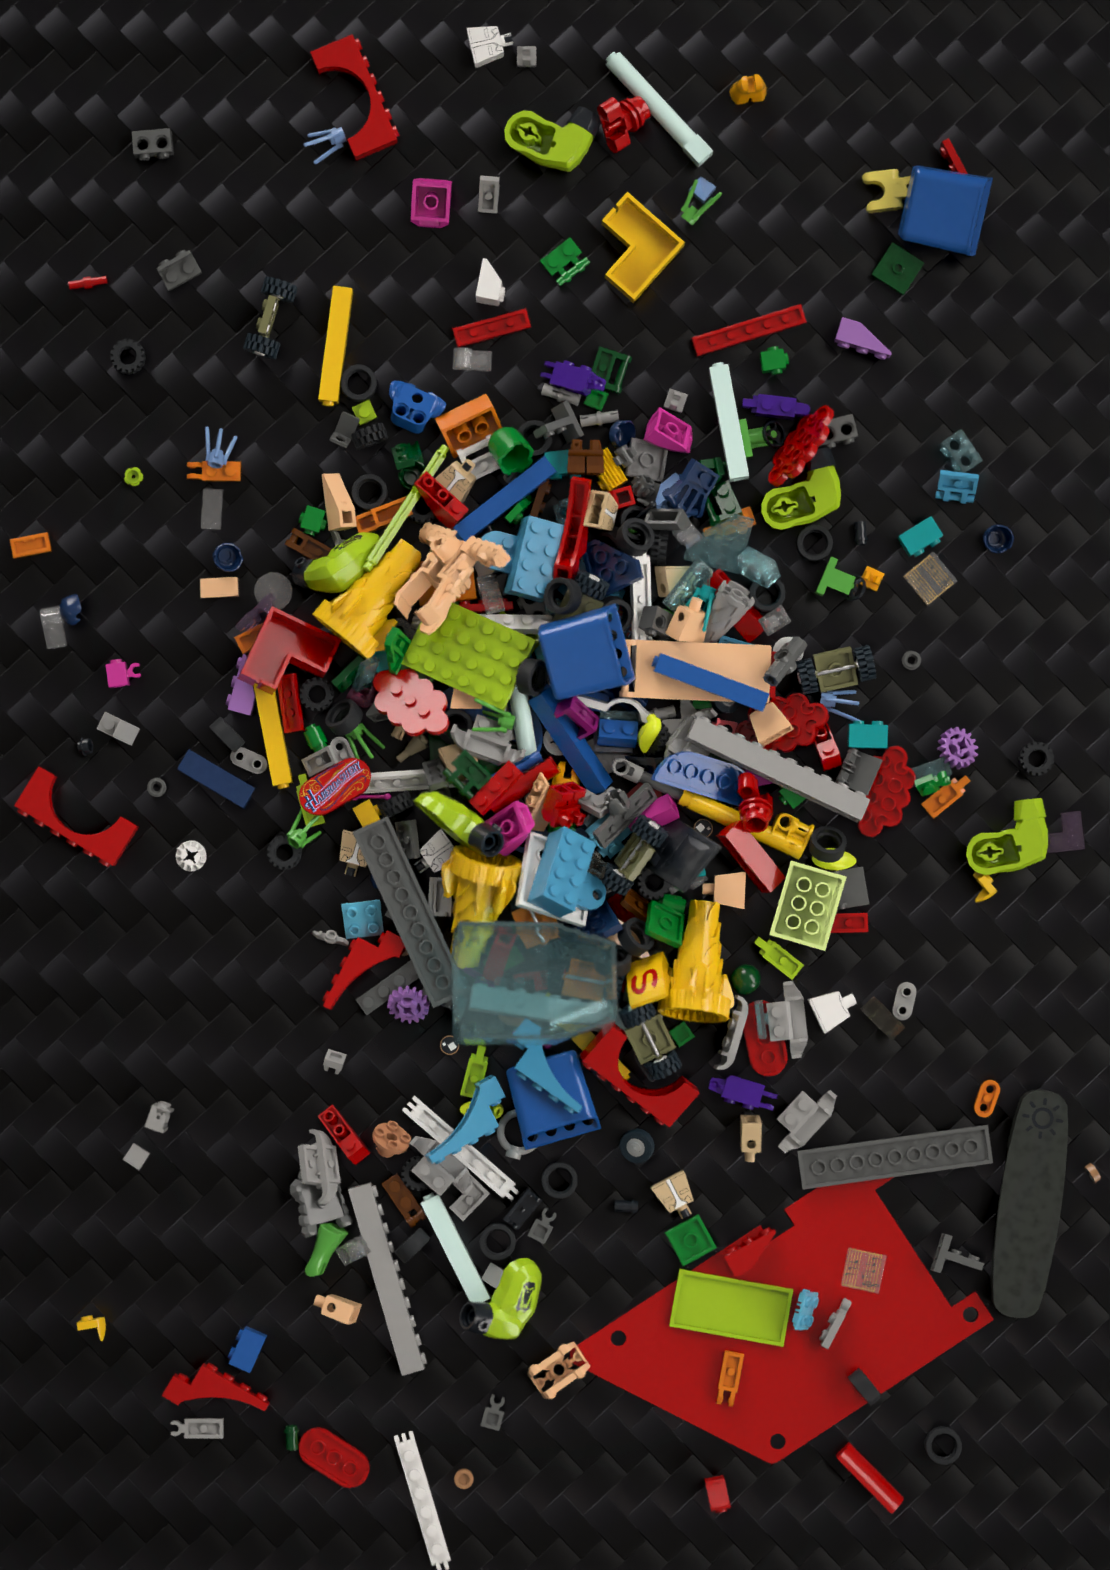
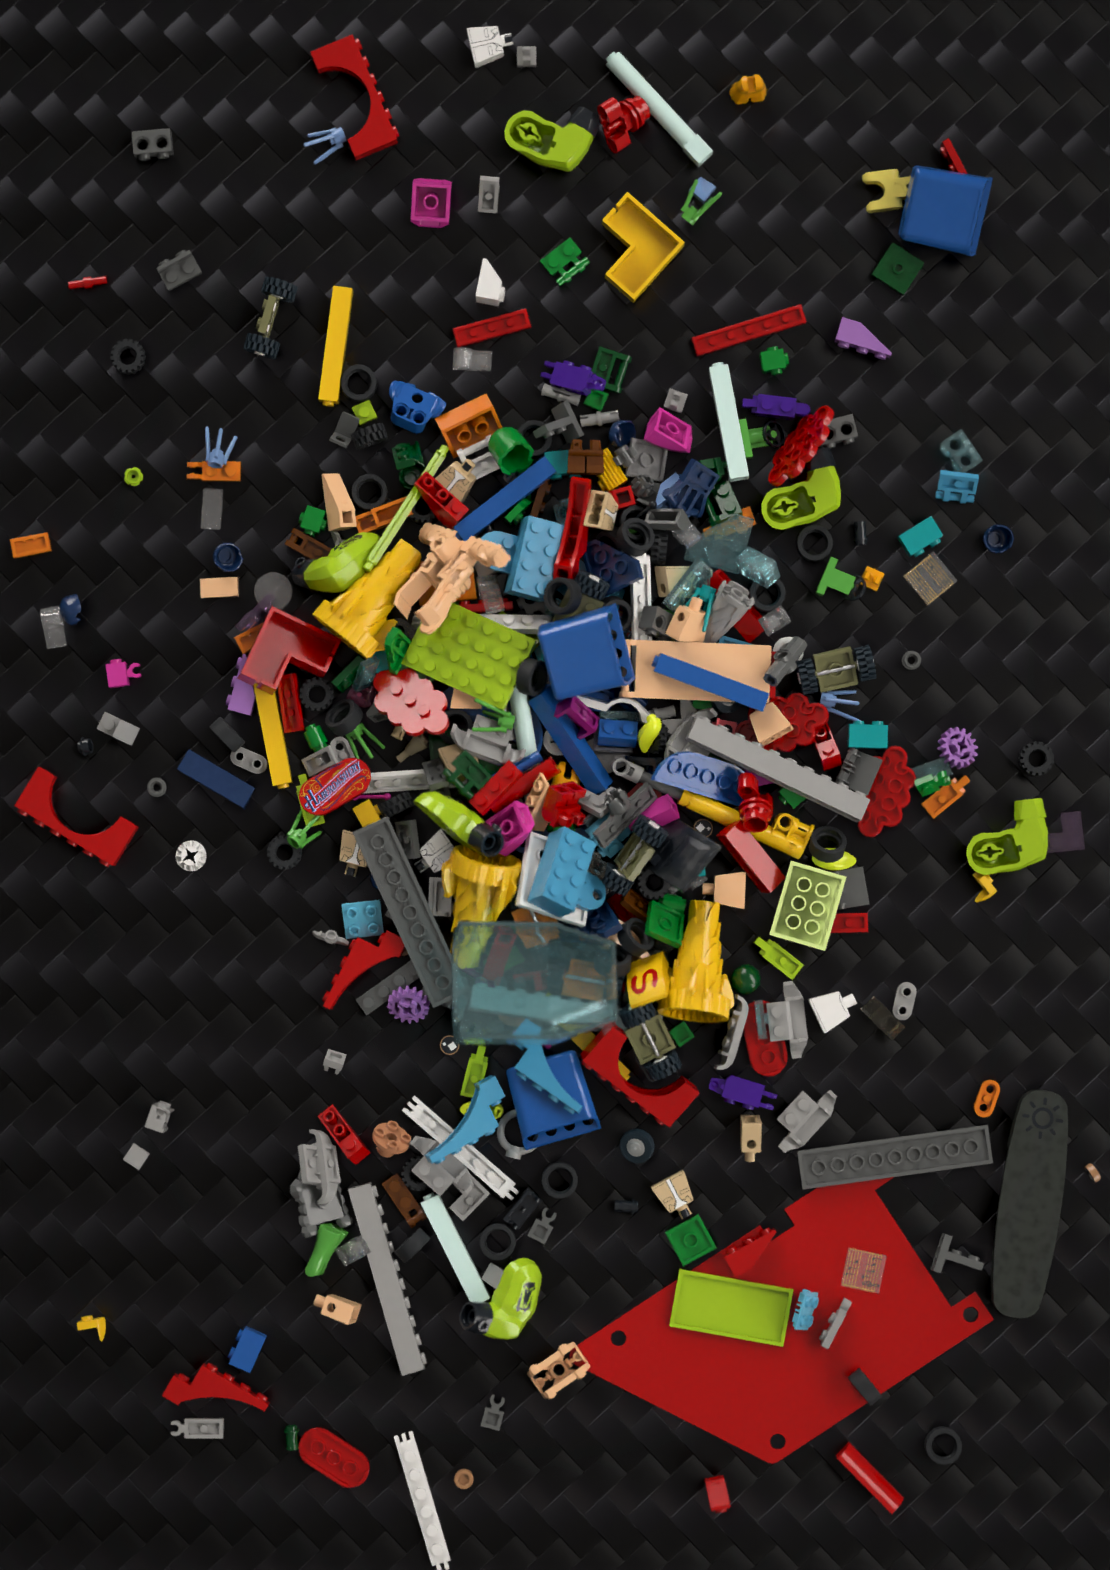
orange hinge [716,1350,744,1407] -> none

